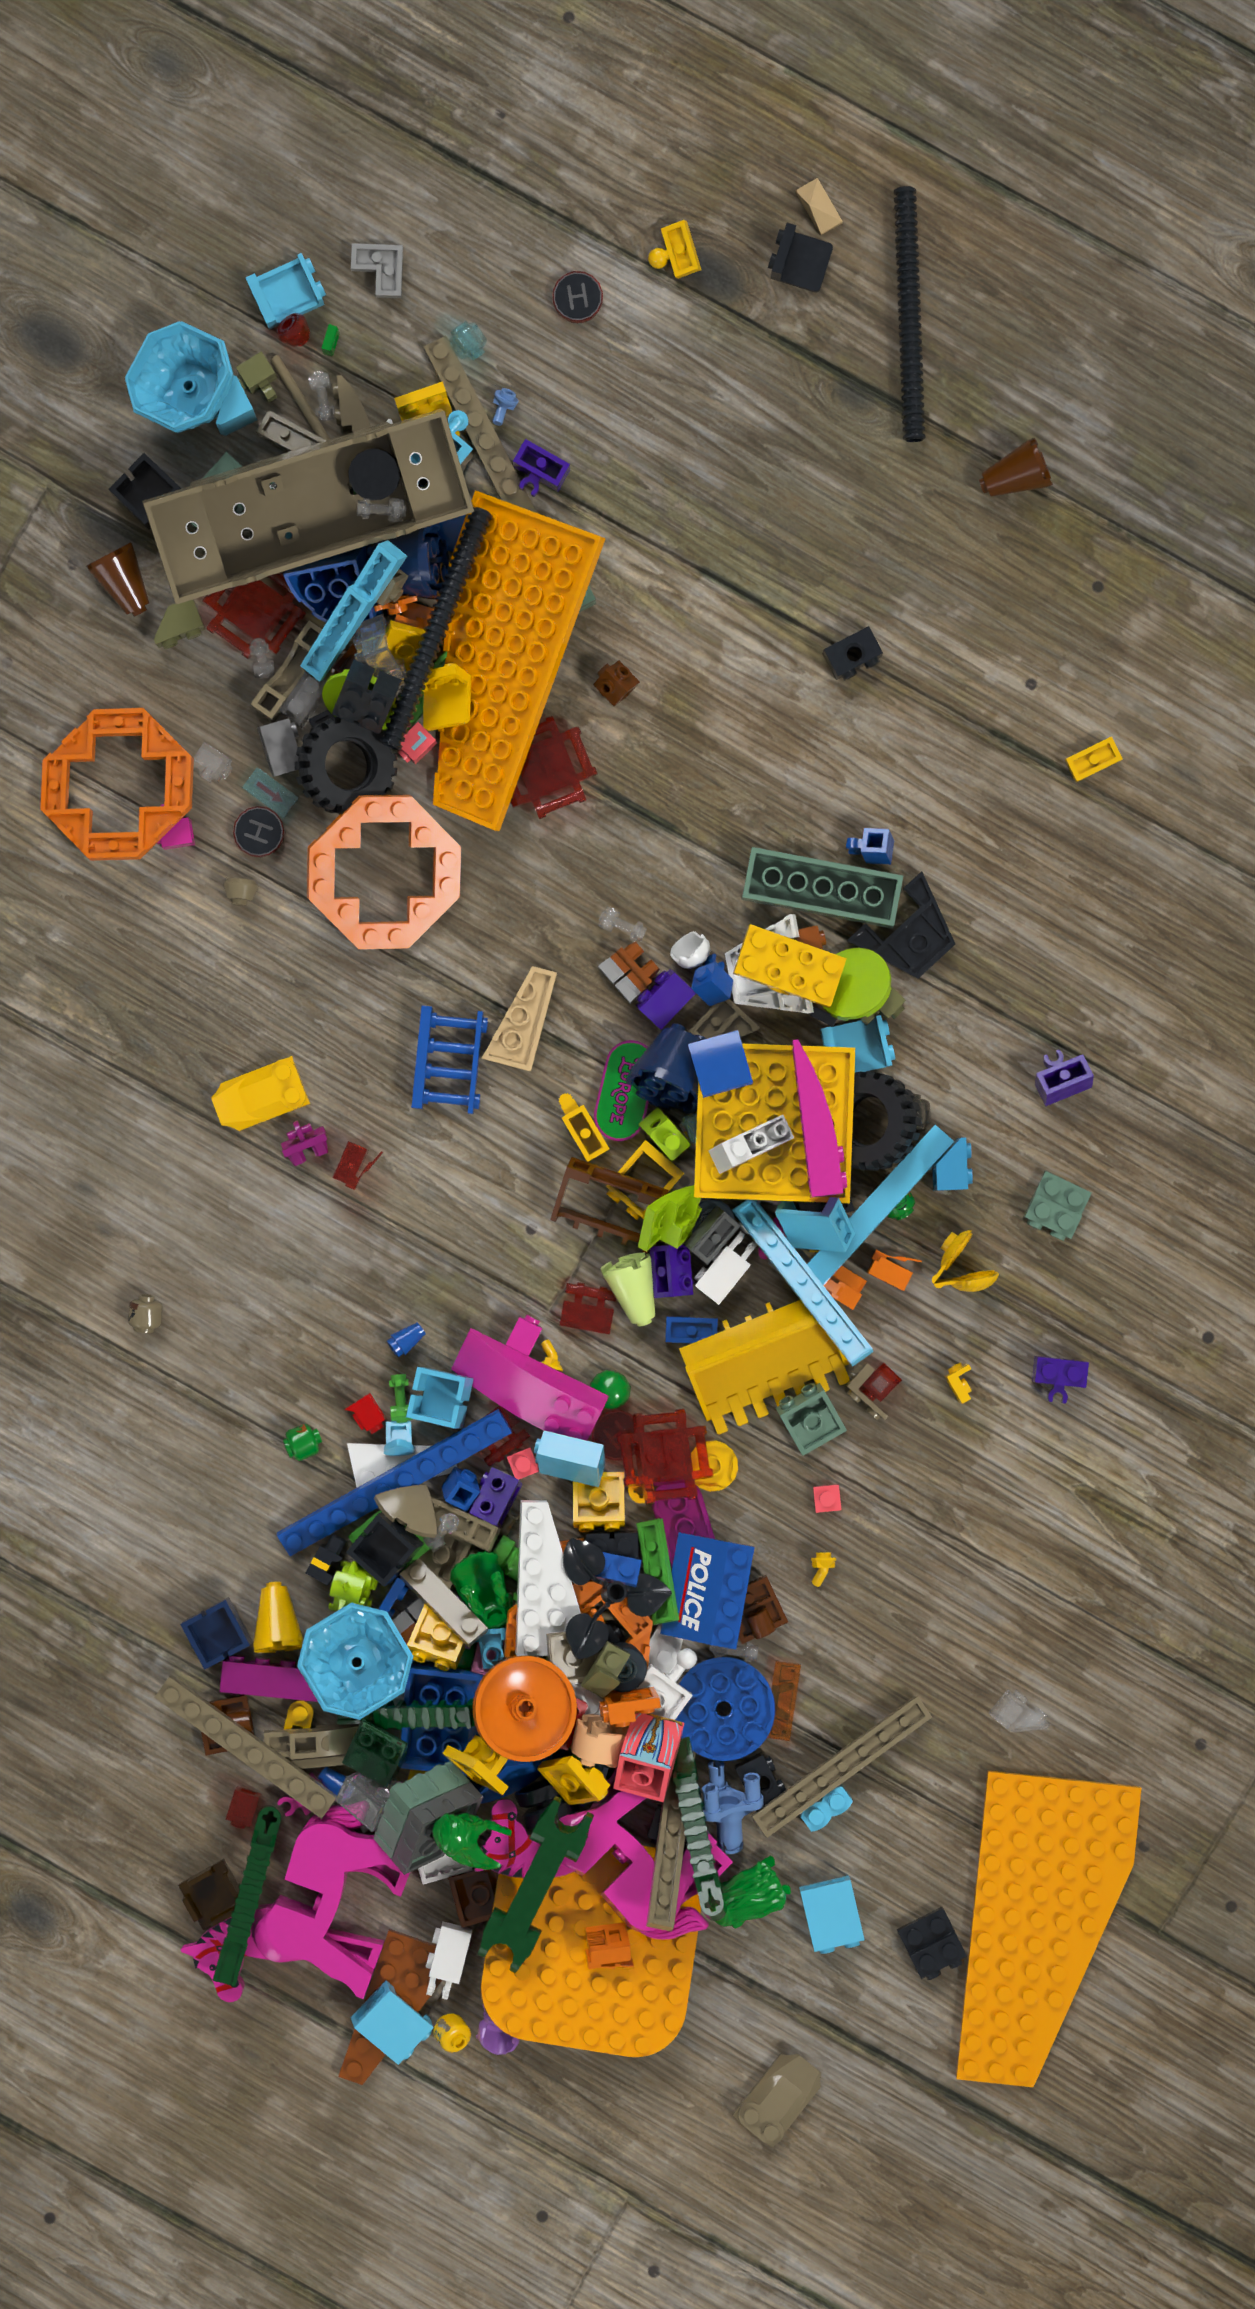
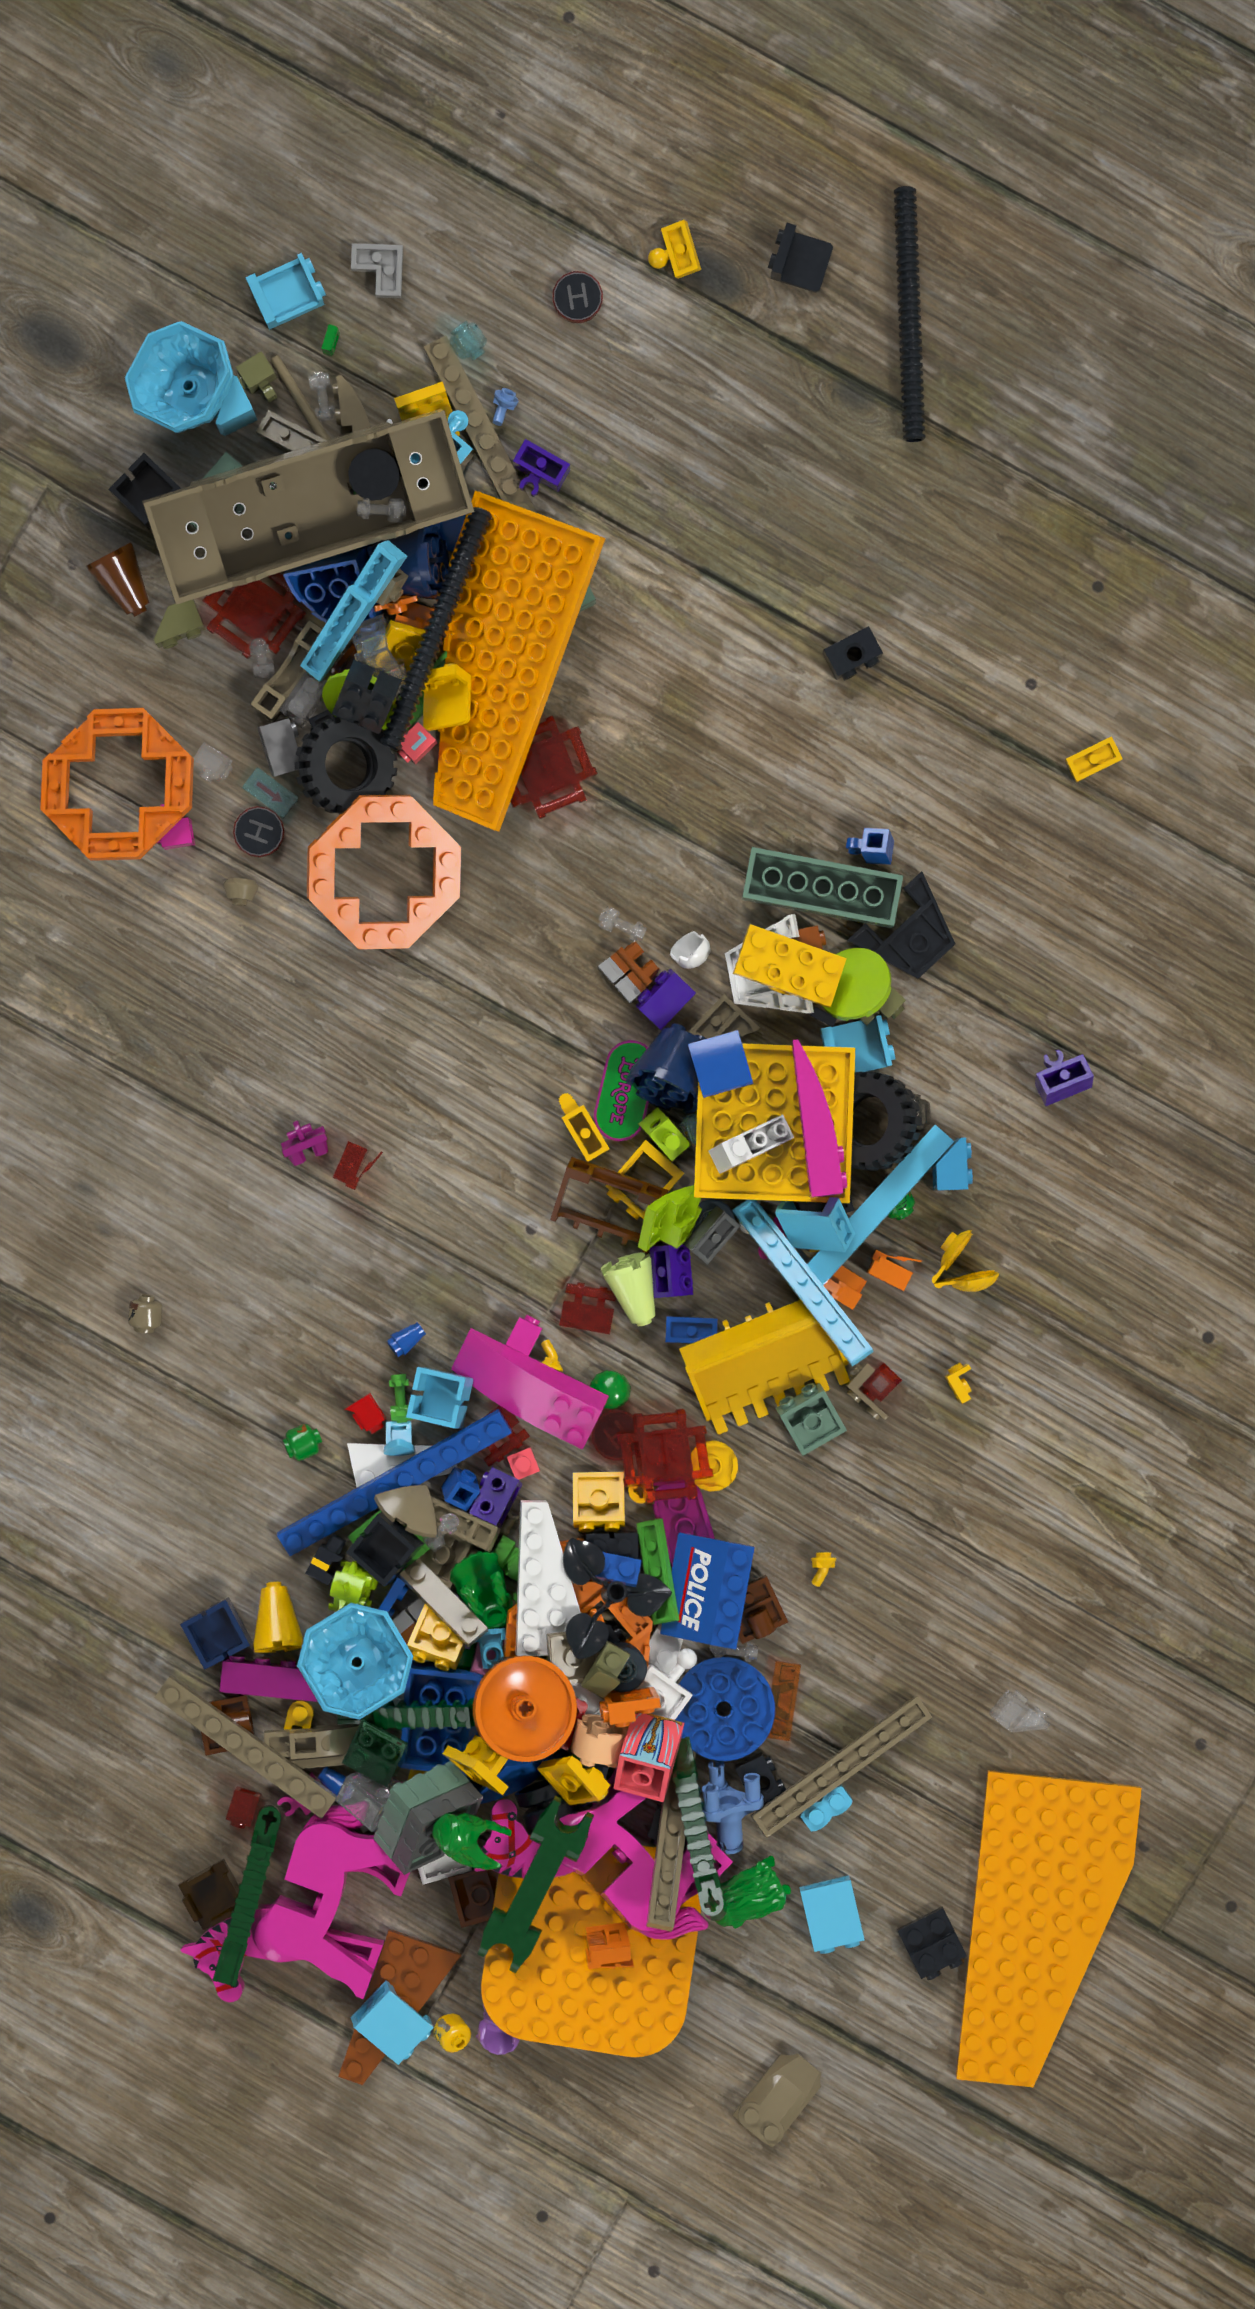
yellow slope [211,1056,311,1131] -> none
clear red cone [277,313,310,347] -> none
blue fence [411,1006,488,1114] -> none
white hinge [426,1921,472,2000] -> none
tan wing [481,966,557,1072] -> none
medium azure brick [534,1431,605,1487] -> none
reddish brown brick [593,660,640,707] -> none
blue brick [691,953,733,1006] -> none
white hinge [694,1231,757,1305] -> none
tan slope [795,178,843,235] -> none
coral plate [813,1484,841,1513] -> none
reddish brown cone [979,437,1053,497] -> none
sand green plate [1023,1171,1092,1241] -> none
dark purple brick [1032,1356,1089,1404] -> none

